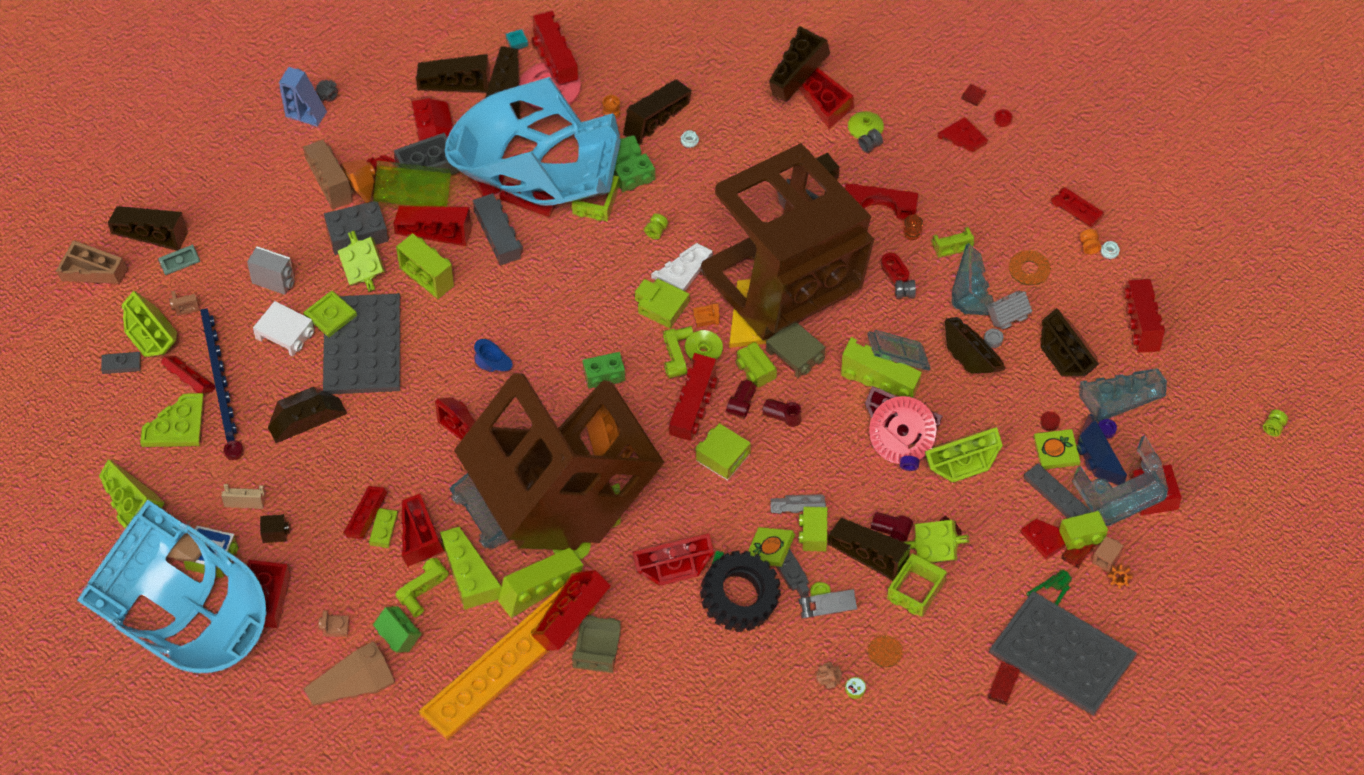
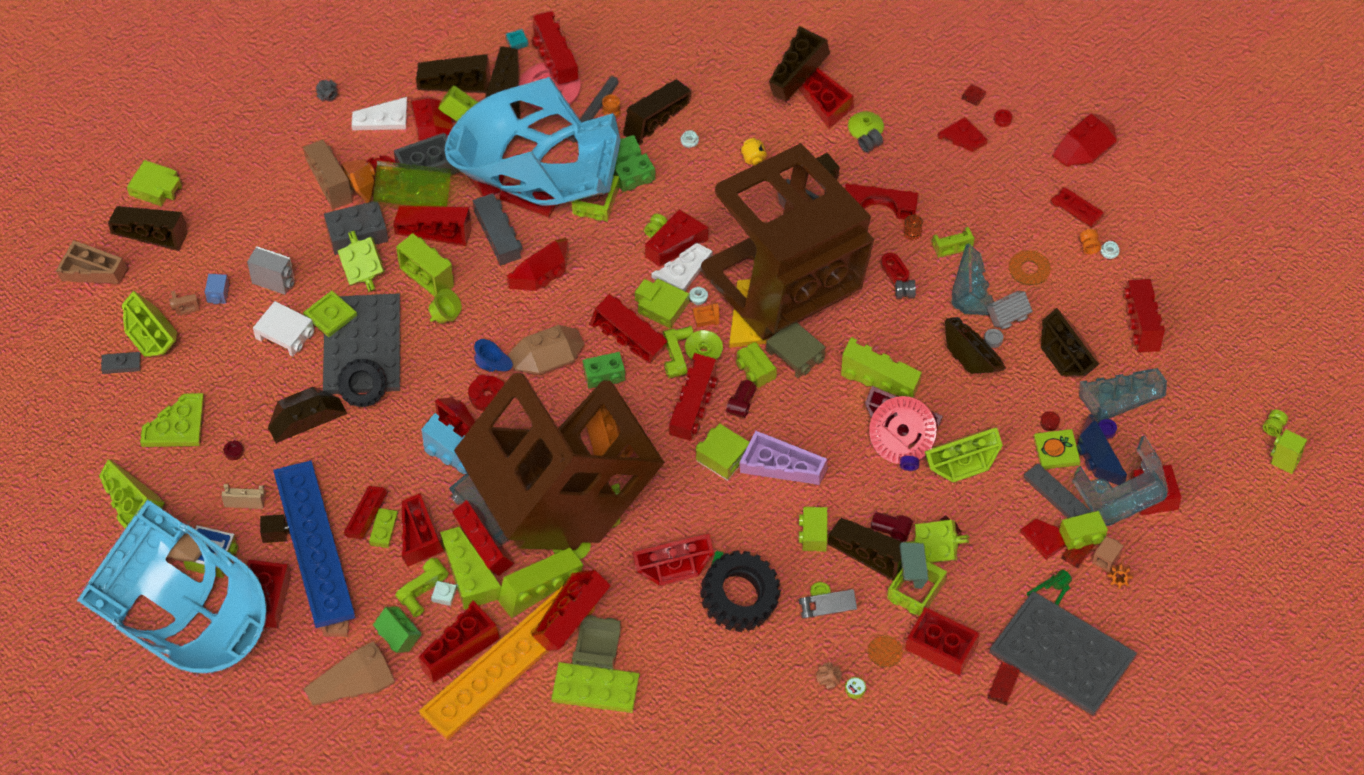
sand green slope [158,245,200,275] -> none
red plate [161,356,215,394] -> none
dark blue plate [200,308,237,443] -> none
medium blue wedge [279,67,327,127] -> none
lime tile [748,527,795,567] -> none
dark red piece [762,398,802,427] -> none
light grey hinge [770,494,826,514] -> none
dark grey hinge [776,548,809,598] -> none
clear light blue piece [867,330,931,371] -> none
none -> lime piece [127,160,182,207]
none -> medium blue brick [205,274,229,304]
none -> blue plate [273,460,355,628]
none -> black tyre [337,359,387,407]
none -> white wing [352,97,407,130]
none -> red wedge [419,600,500,683]
none -> medium azure wedge [421,413,468,475]
none -> lime piece [428,288,462,324]
none -> light aqua plate [431,581,457,606]
none -> lime brick [438,85,478,121]
none -> red arch [452,500,515,576]
none -> red plate [468,374,505,411]
none -> red wedge [507,237,569,291]
none -> medium nougat wedge [507,325,585,375]
none -> lime plate [551,662,639,713]
none -> dark grey axle [568,76,618,143]
none -> red wedge [589,293,667,364]
none -> red wedge [645,209,709,267]
none -> light aqua plate [689,287,708,305]
none -> lavender wedge [739,431,828,485]
none -> yellow head [741,138,767,166]
none -> sand green panel [900,542,928,589]
none -> red brick [905,607,980,676]
none -> red wedge [1053,113,1117,167]
none -> lime brick [1271,429,1307,474]

